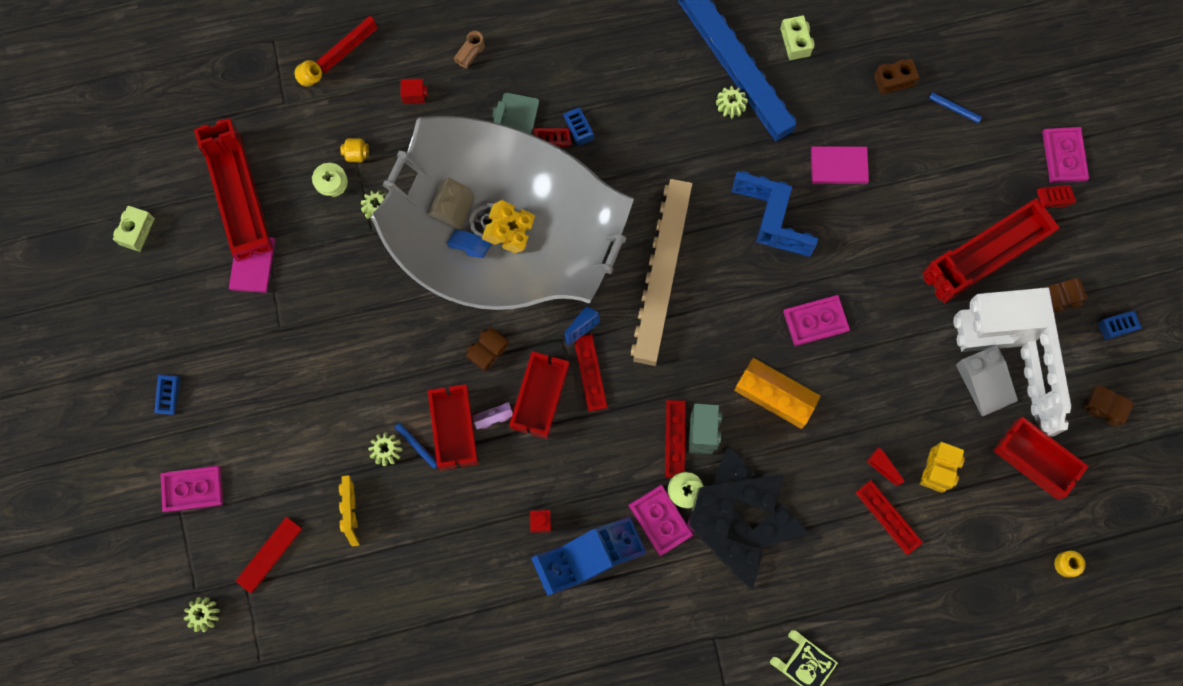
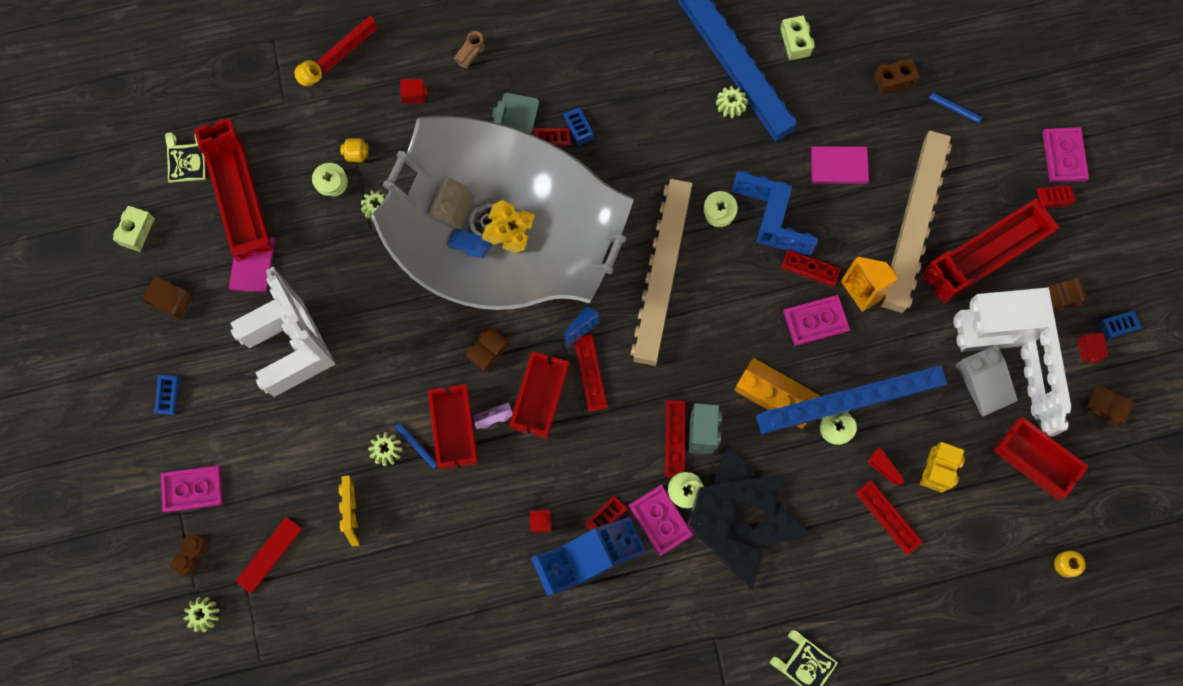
none -> reddish brown piece [141,276,192,320]
none -> flag [165,133,206,183]
none -> reddish brown brick [170,533,210,577]
none -> white bracket [231,267,335,397]
none -> red slope [585,495,628,531]
none -> yellowish green piece [704,191,738,227]
none -> blue brick [756,365,948,435]
none -> red tile [781,249,841,287]
none -> yellowish green piece [820,412,857,445]
none -> light orange slope [841,257,898,312]
none -> tan brick [880,131,952,313]
none -> red brick [1078,333,1108,364]

